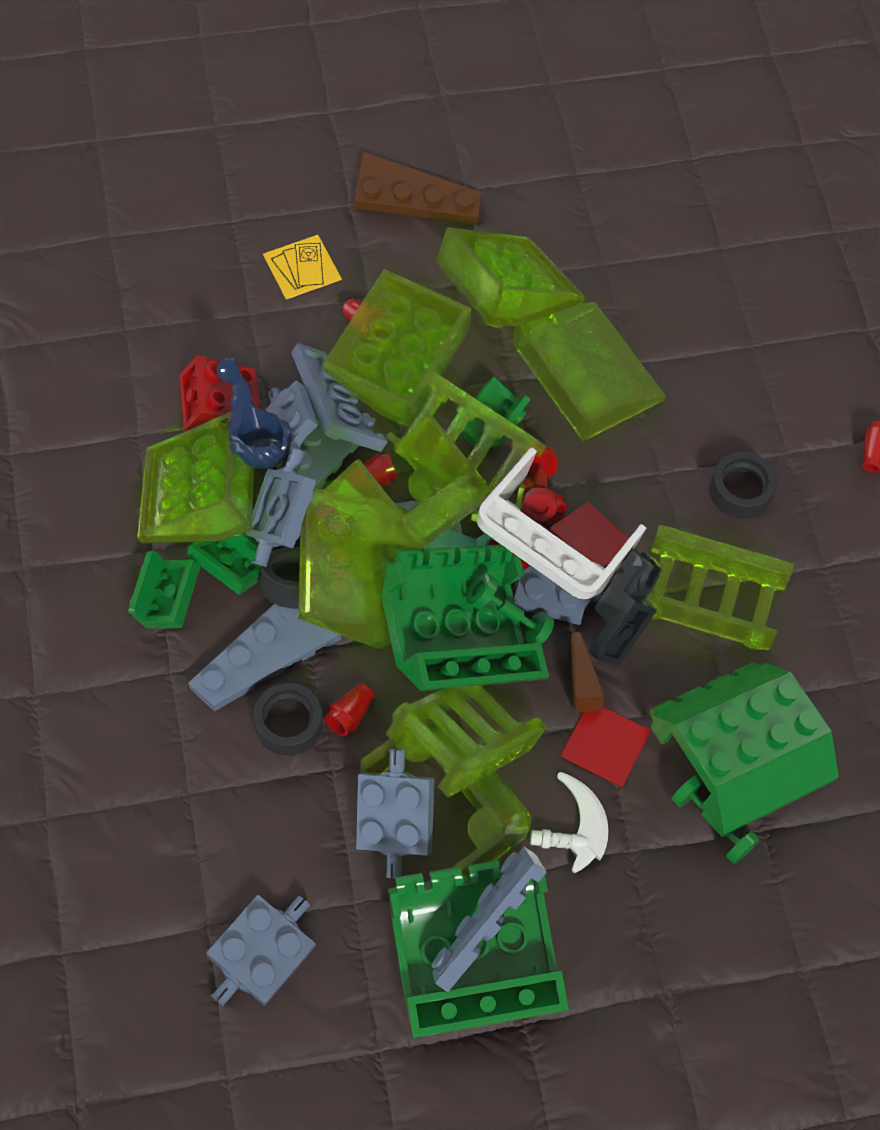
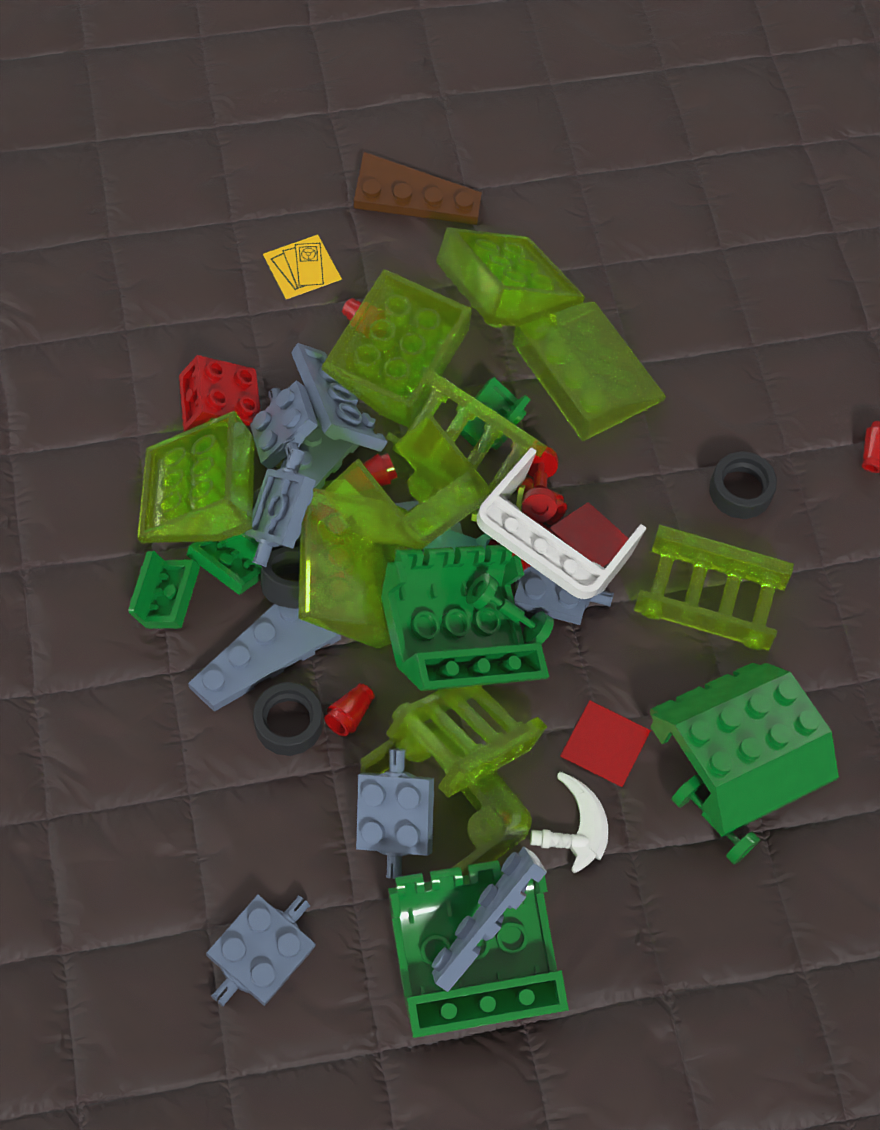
dark blue hair [216,357,293,469] -> none
reddish brown slope [570,632,604,712] -> none
black plate [588,548,663,666] -> none

